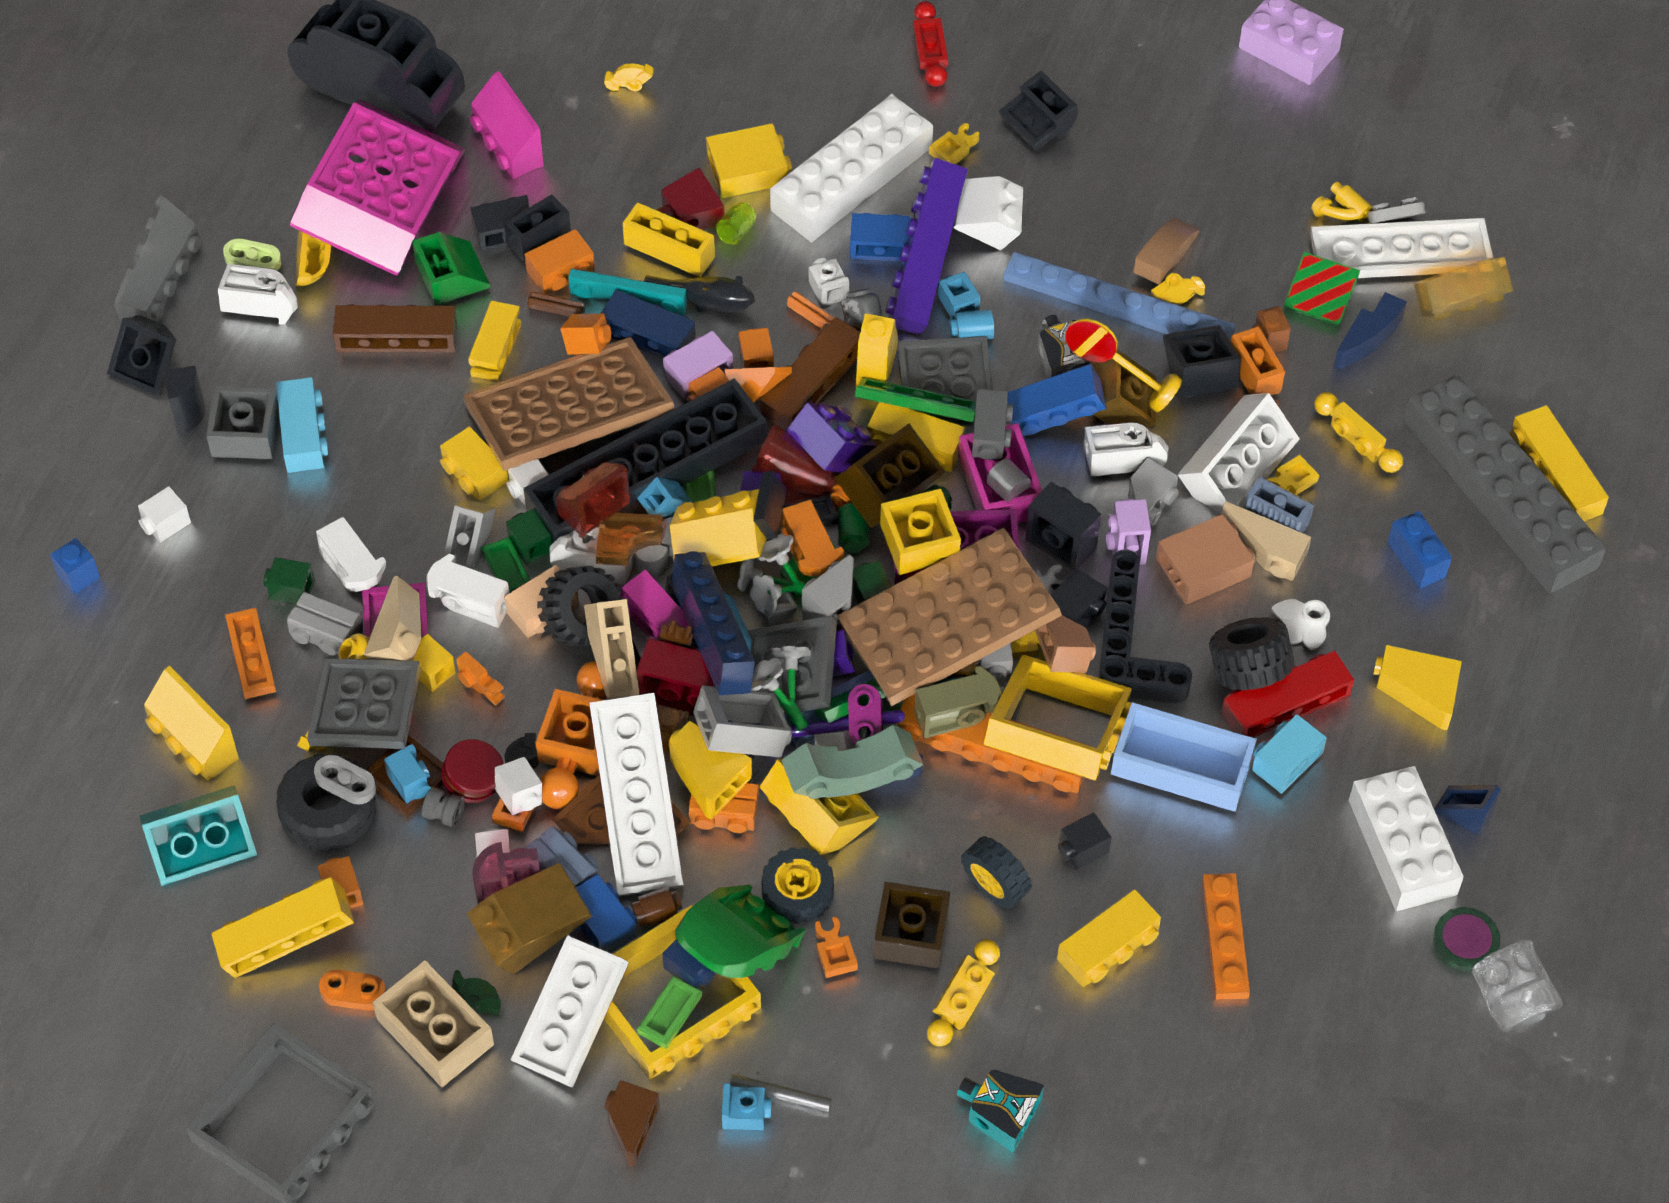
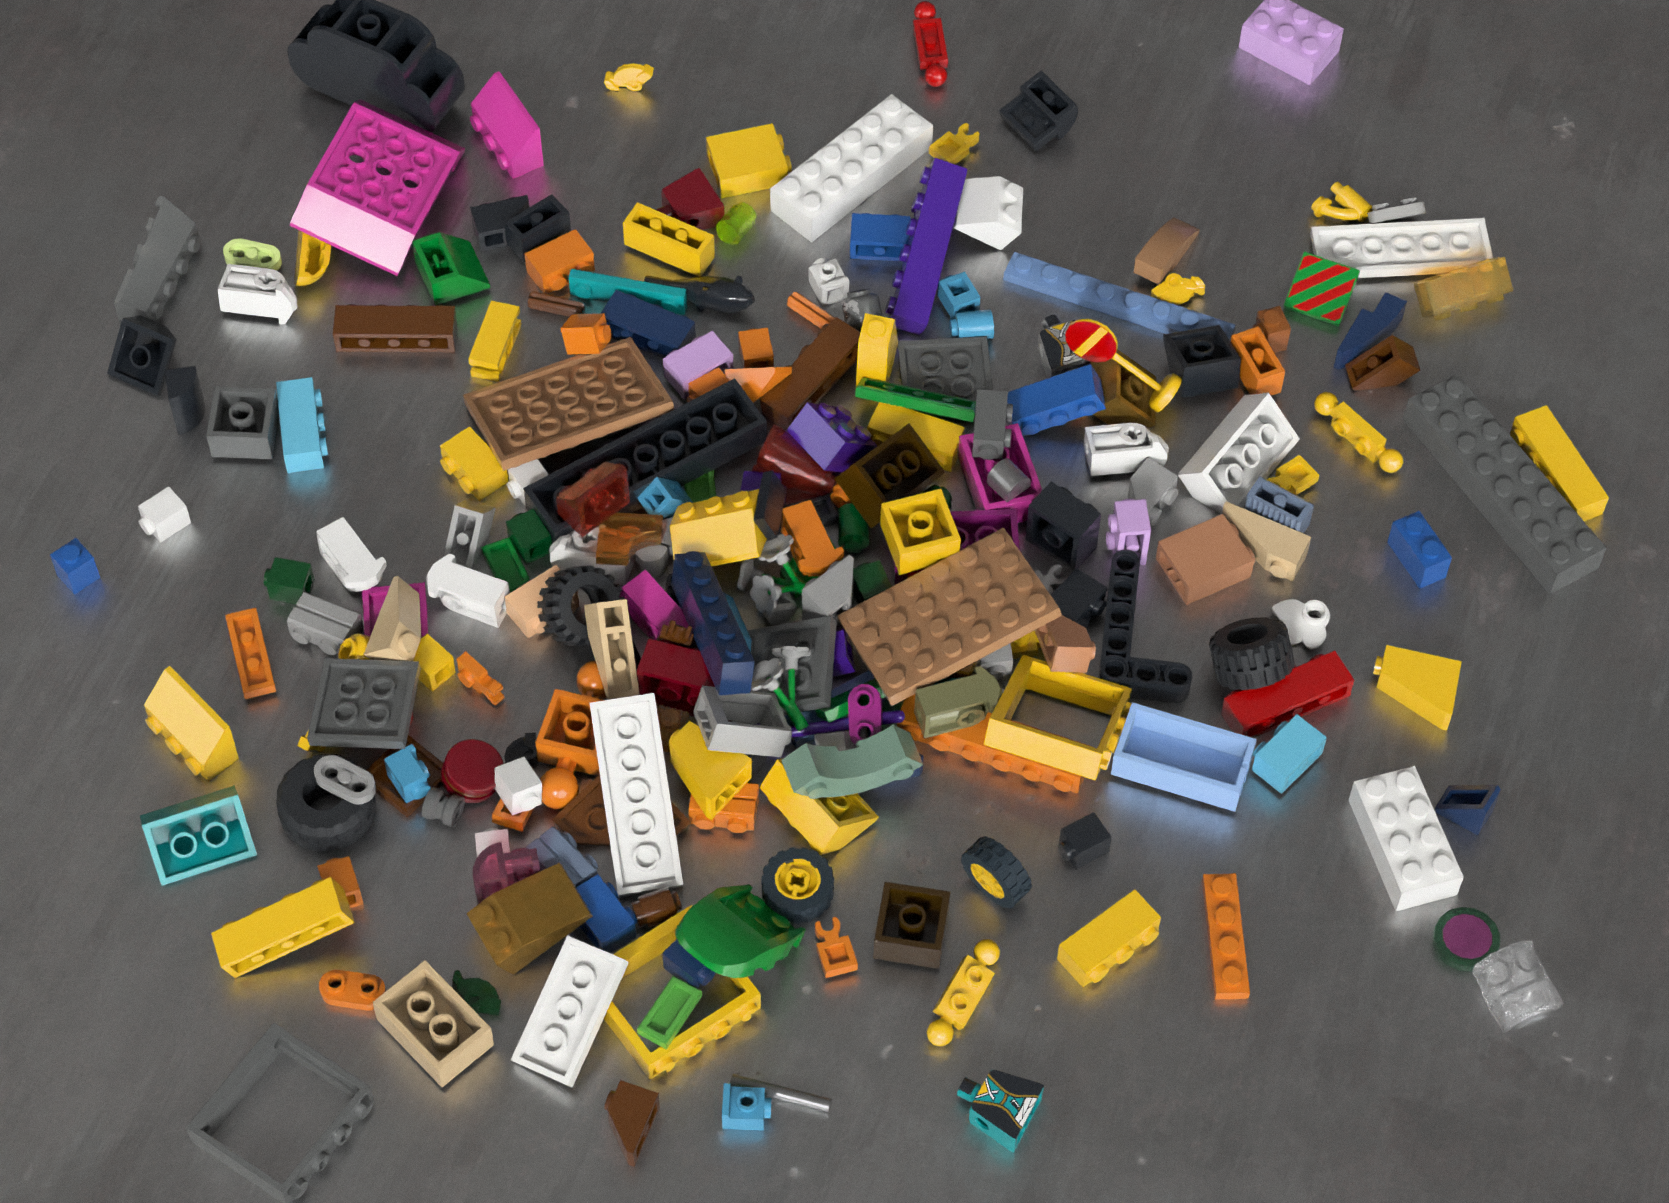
none -> reddish brown slope [1345,335,1420,391]

